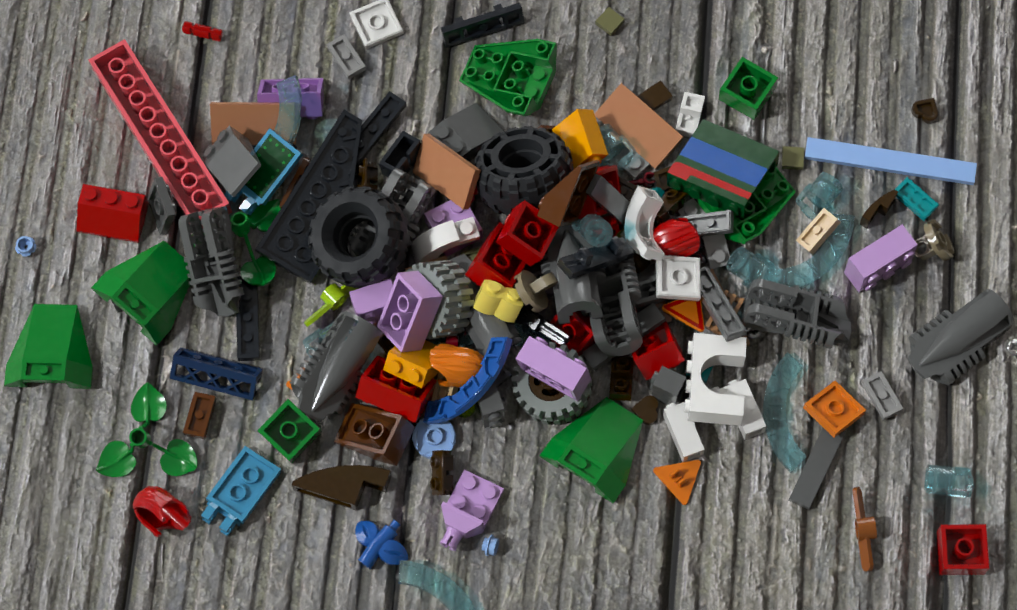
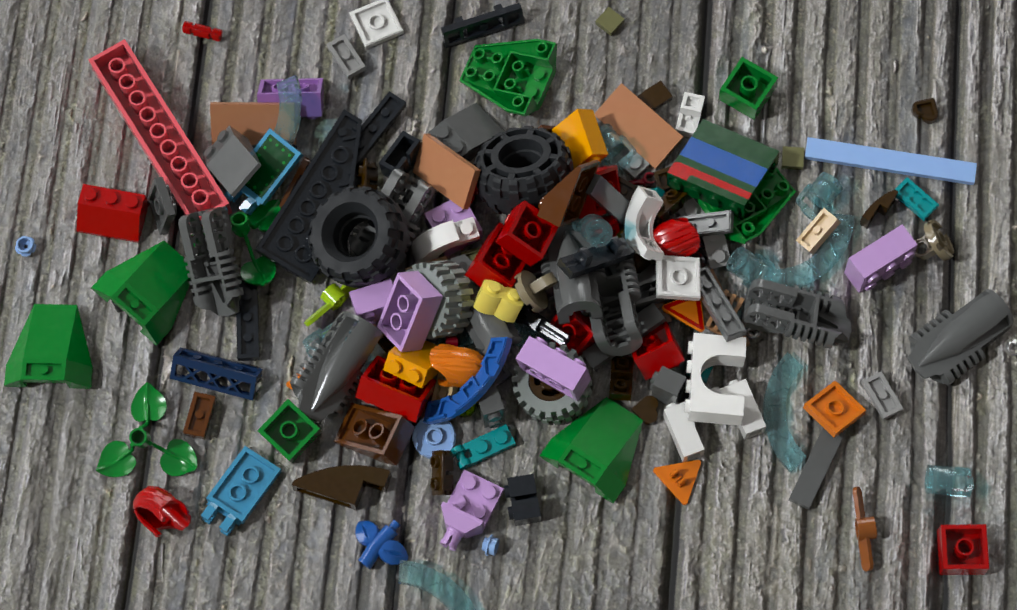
none -> teal plate [451,424,516,470]
none -> black piece [504,474,541,526]

